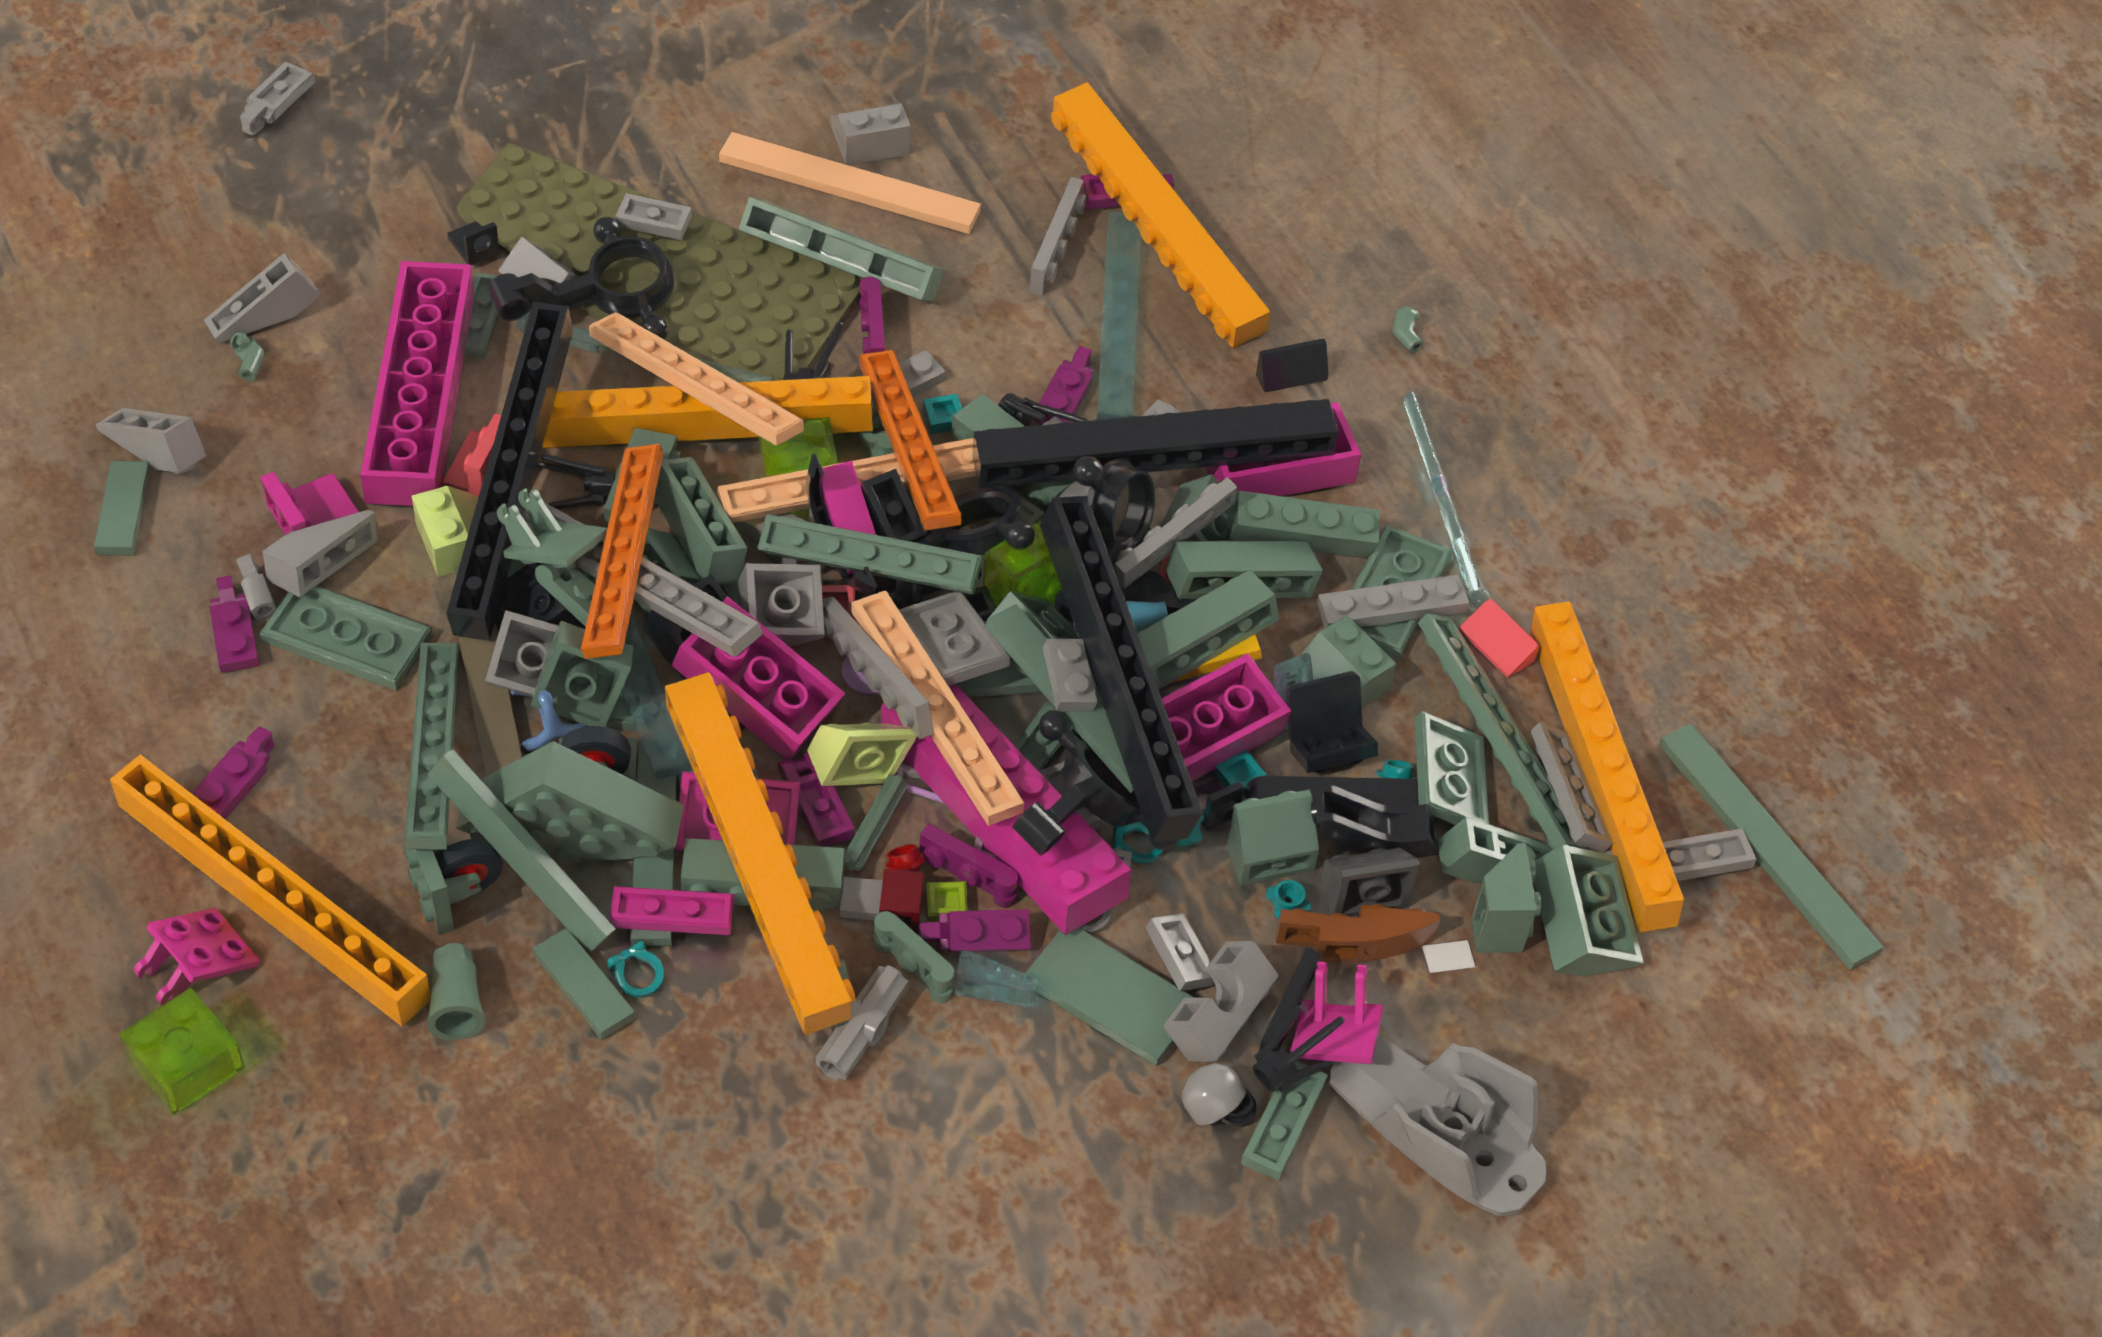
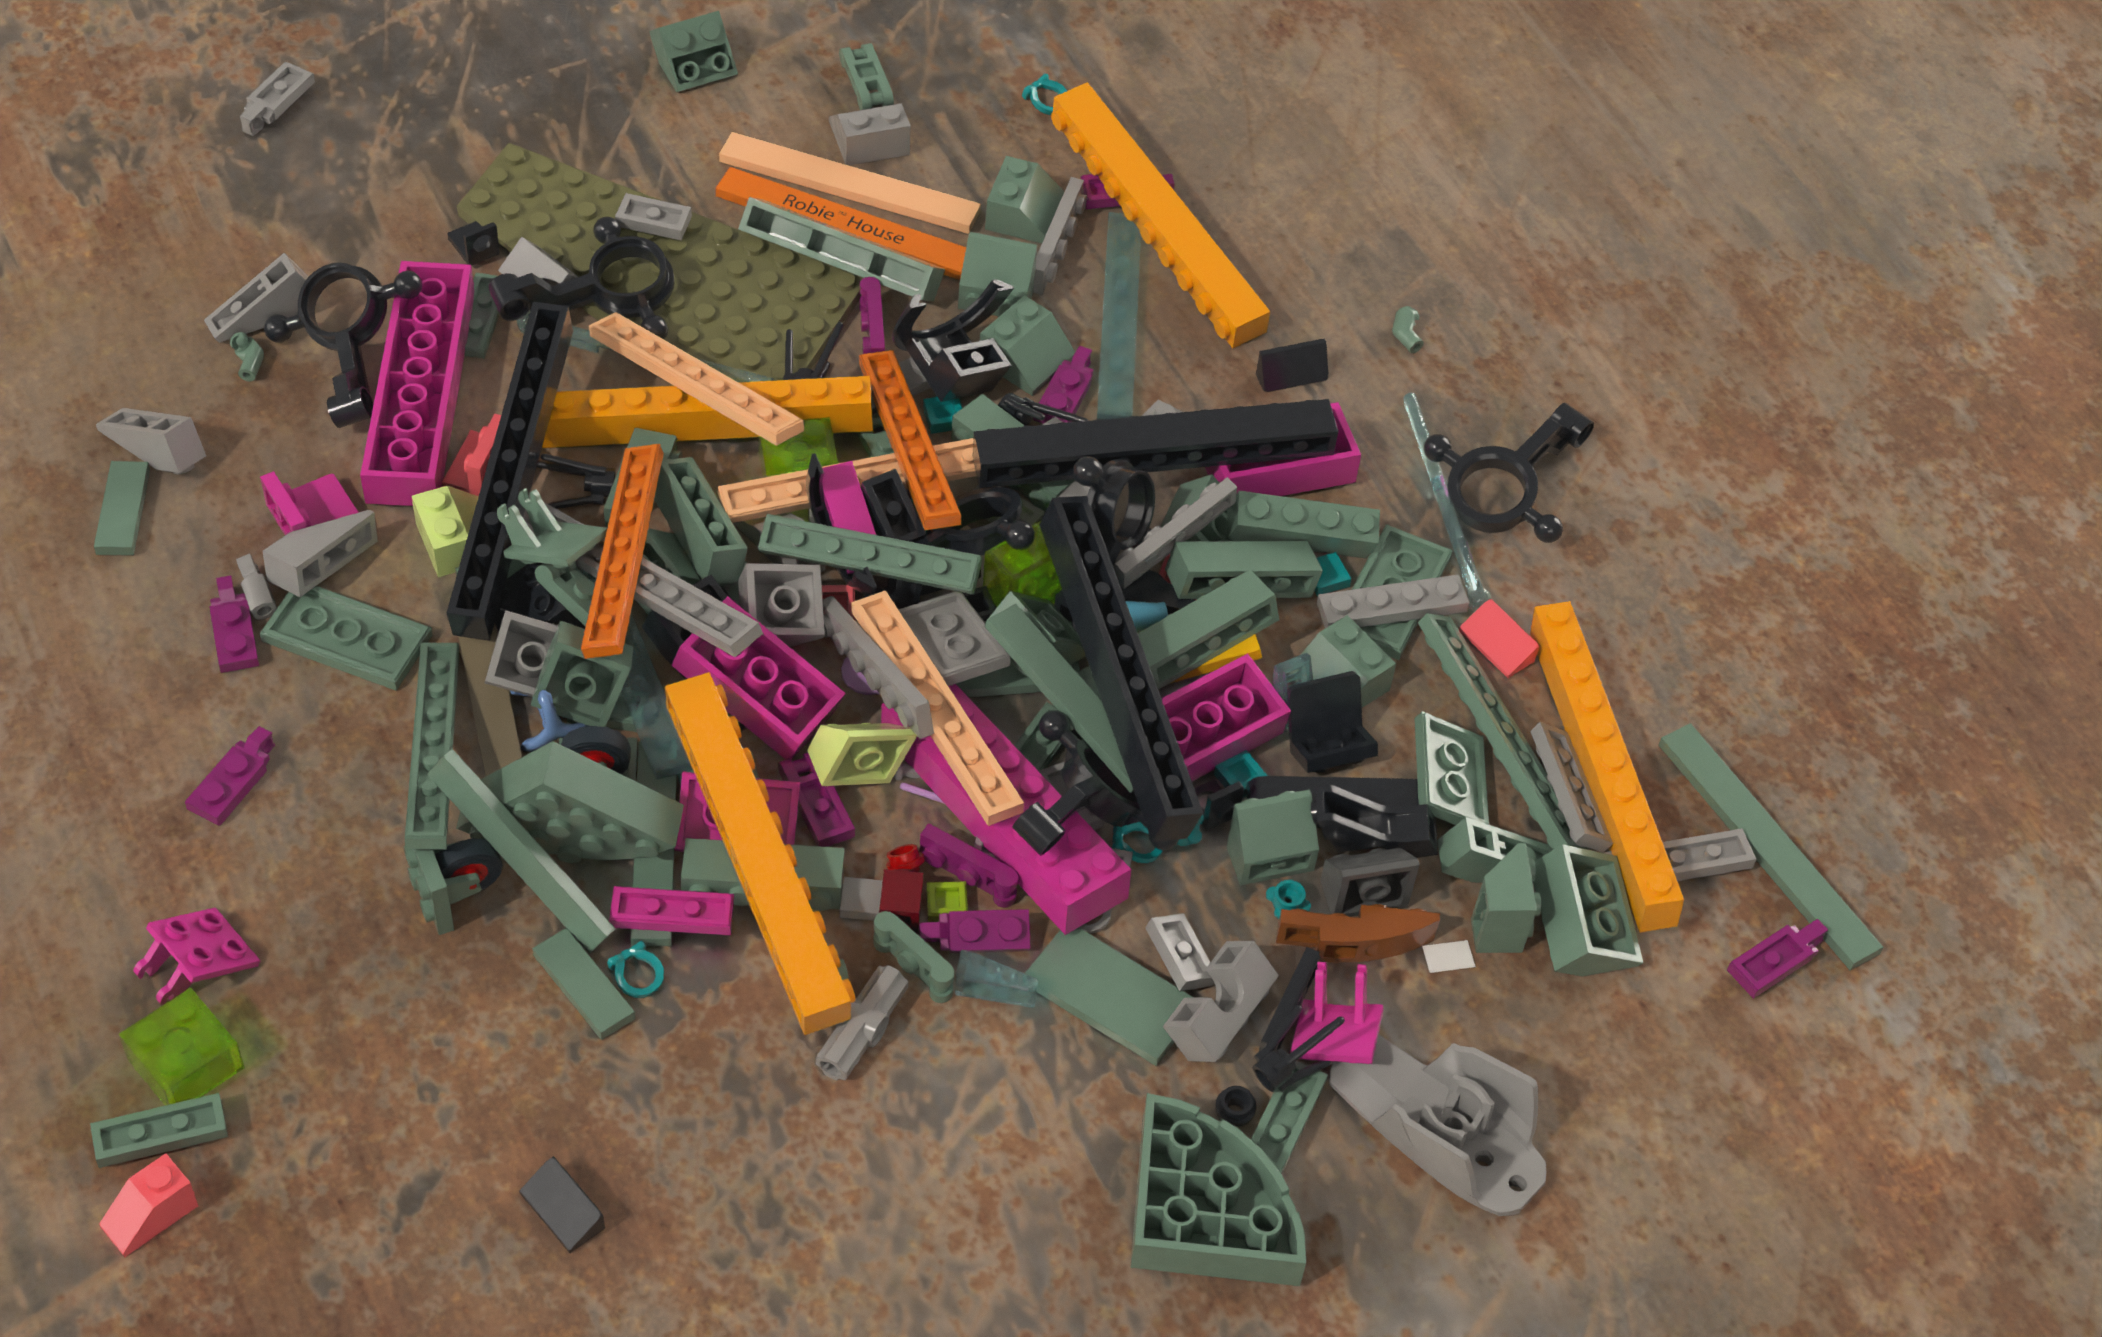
light orange brick [110,754,431,1027] -> none
sand green plant [427,943,486,1040] -> none
sand green axle [844,774,908,872] -> none
light grey plate [1042,639,1097,711] -> none
light grey hair [1182,1063,1246,1125] -> none
teal plate [1376,760,1417,779] -> none
none -> sand green plate [90,1093,228,1168]
none -> coral slope [99,1153,198,1258]
none -> black piece [264,263,422,428]
none -> black slope [519,1156,605,1253]
none -> sand green slope [649,11,738,92]
none -> orange tile [715,167,966,280]
none -> sand green plate [839,43,894,110]
none -> black piece [892,279,1014,402]
none -> sand green slope [958,232,1037,317]
none -> sand green slope [980,295,1075,396]
none -> sand green slope [985,156,1064,243]
none -> teal piece [1022,73,1067,115]
none -> sand green brick [1130,1093,1306,1286]
none -> teal tile [1314,552,1351,596]
none -> black piece [1423,403,1594,543]
none -> magenta hinge [1727,919,1828,999]

